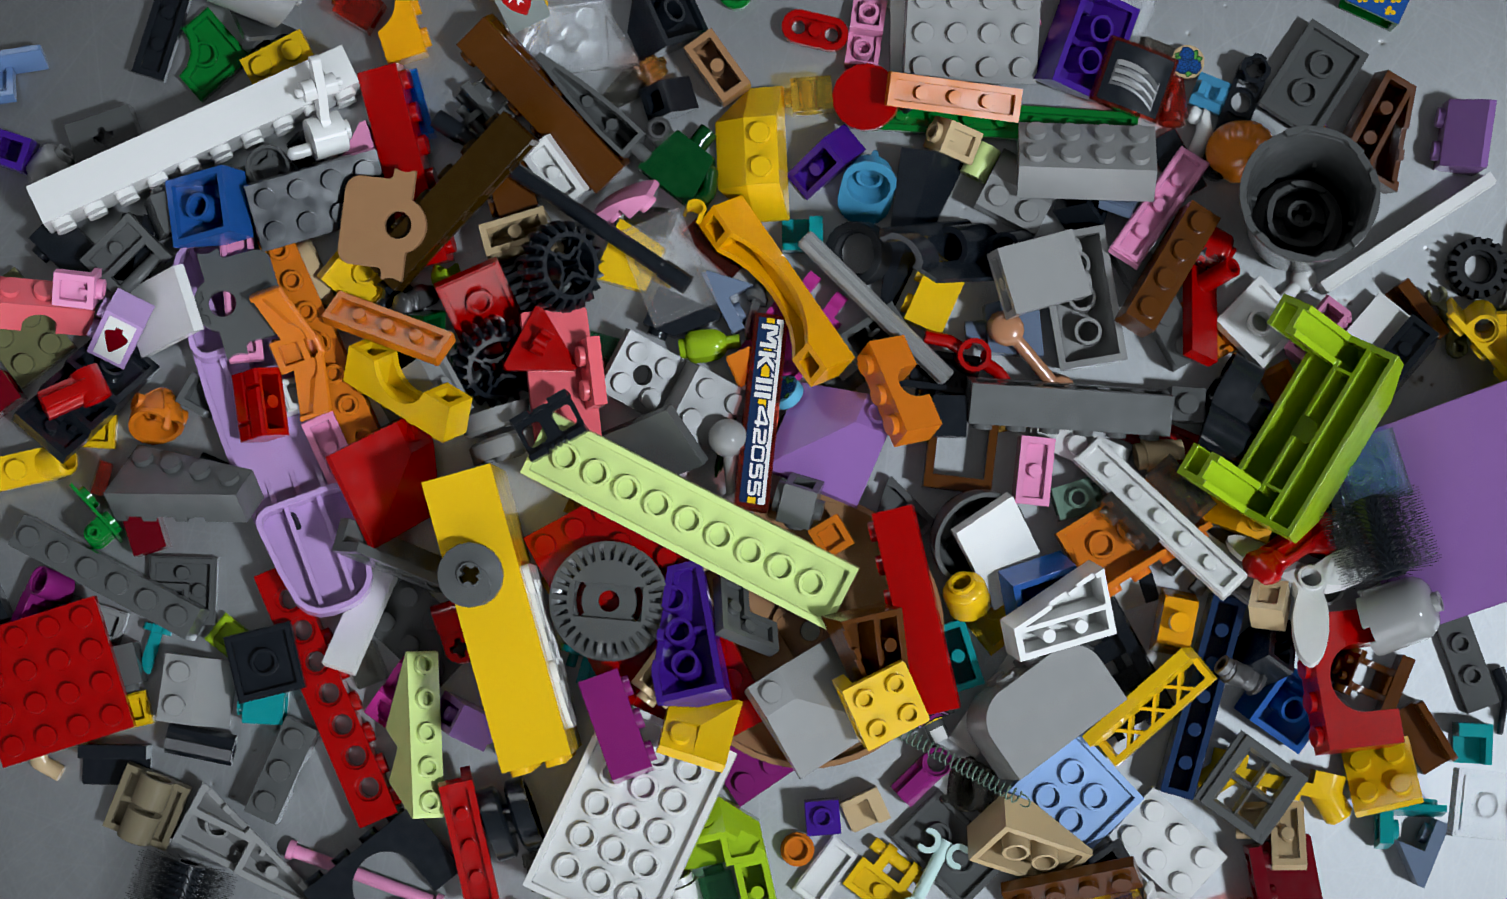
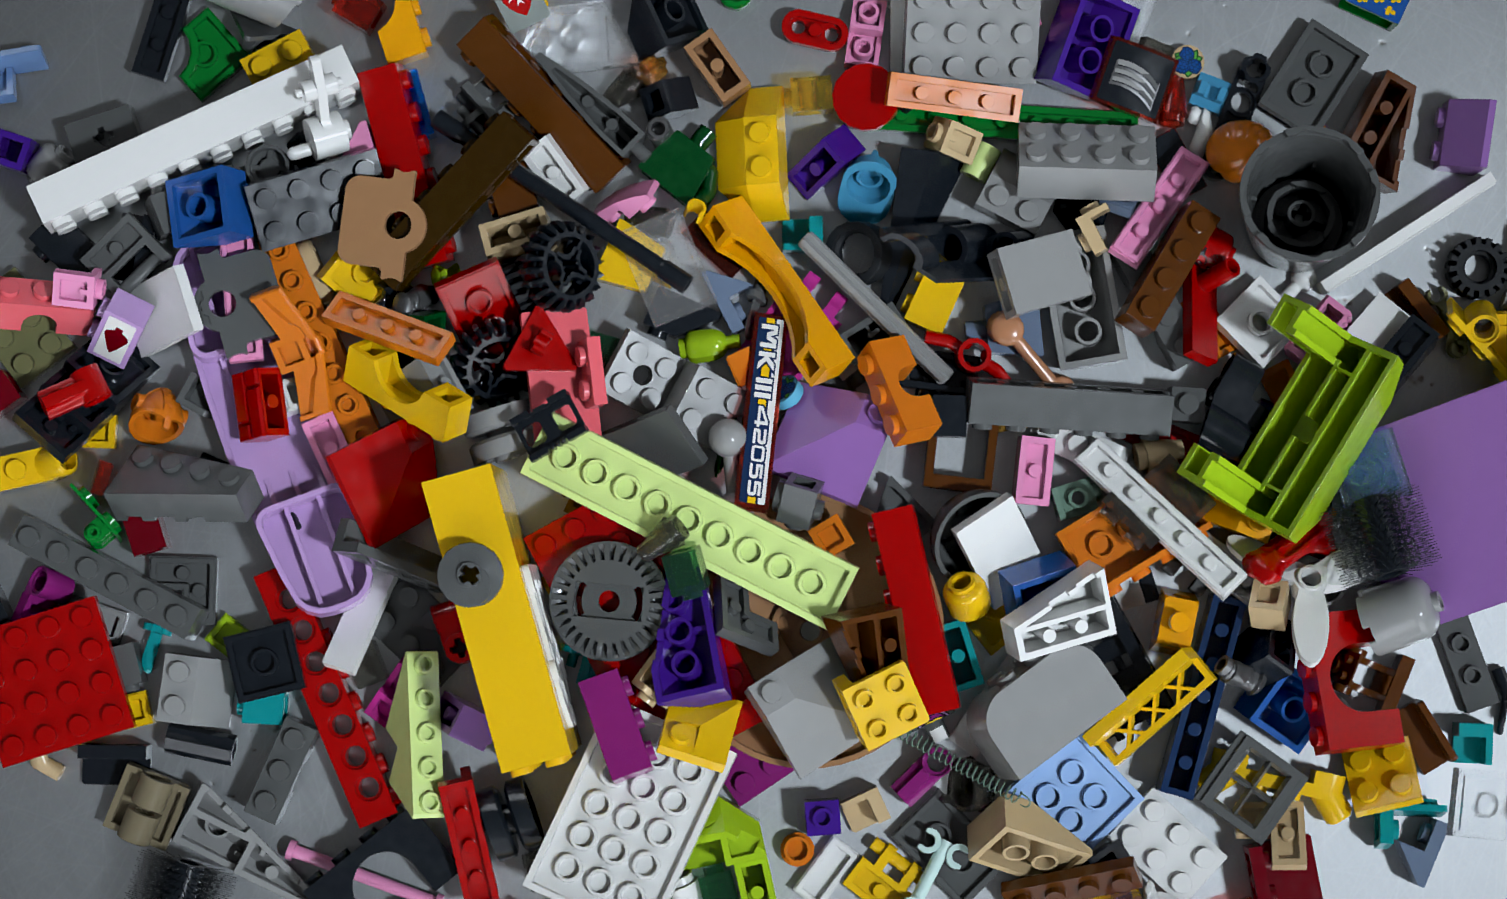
none -> clear smoke cone [637,515,689,563]
none -> clear green brick [661,544,711,601]
none -> tan bracket [1075,201,1111,257]

